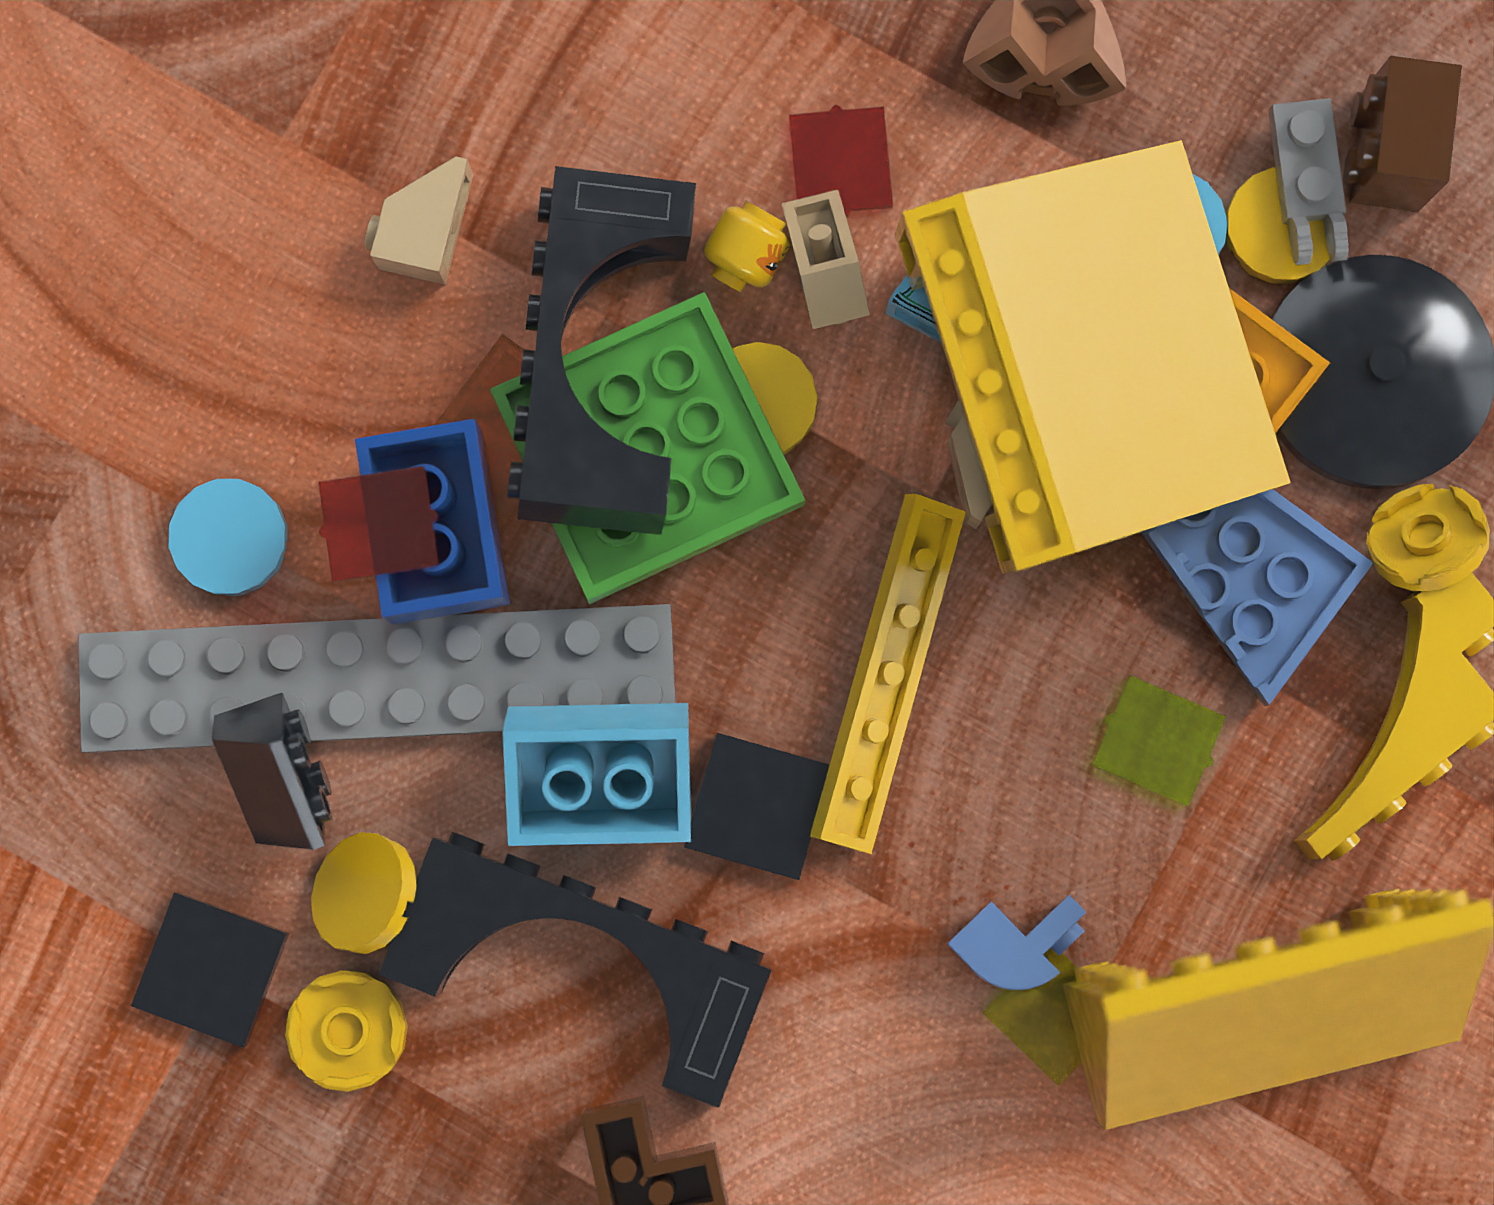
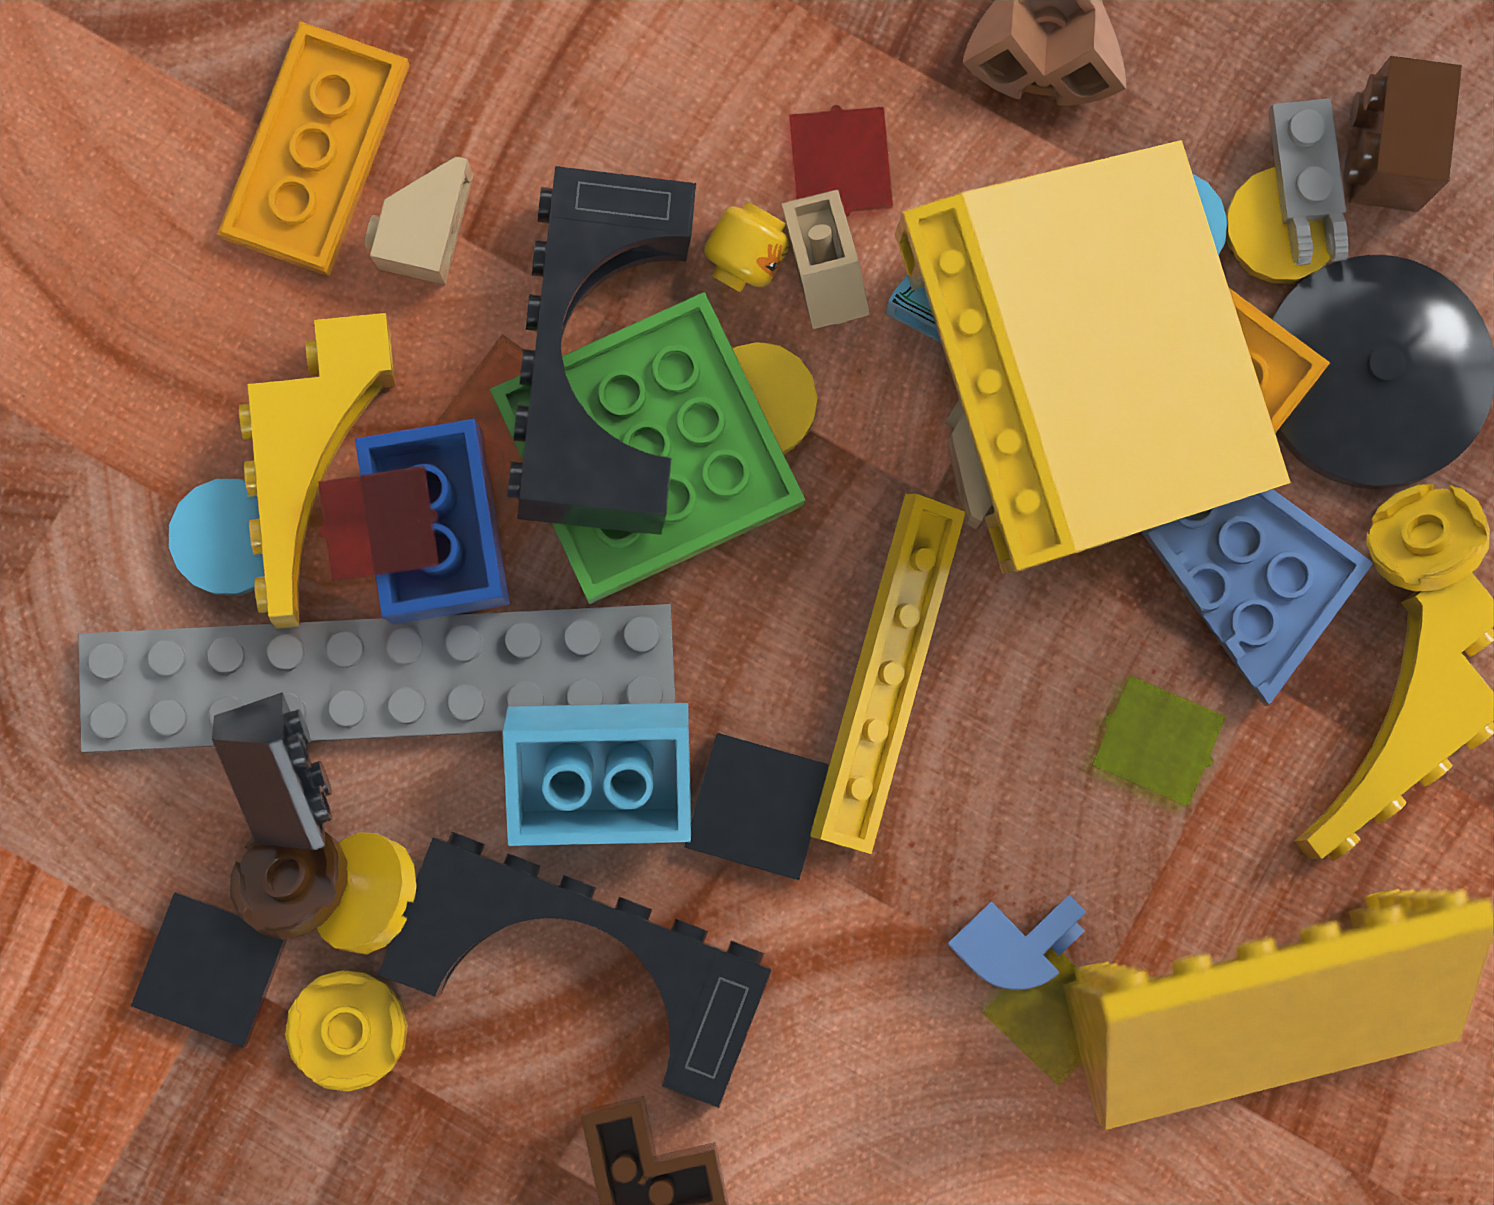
none -> light orange tile [217,21,410,277]
none -> reddish brown tile [230,832,347,940]
none -> yellow arch [239,313,396,629]

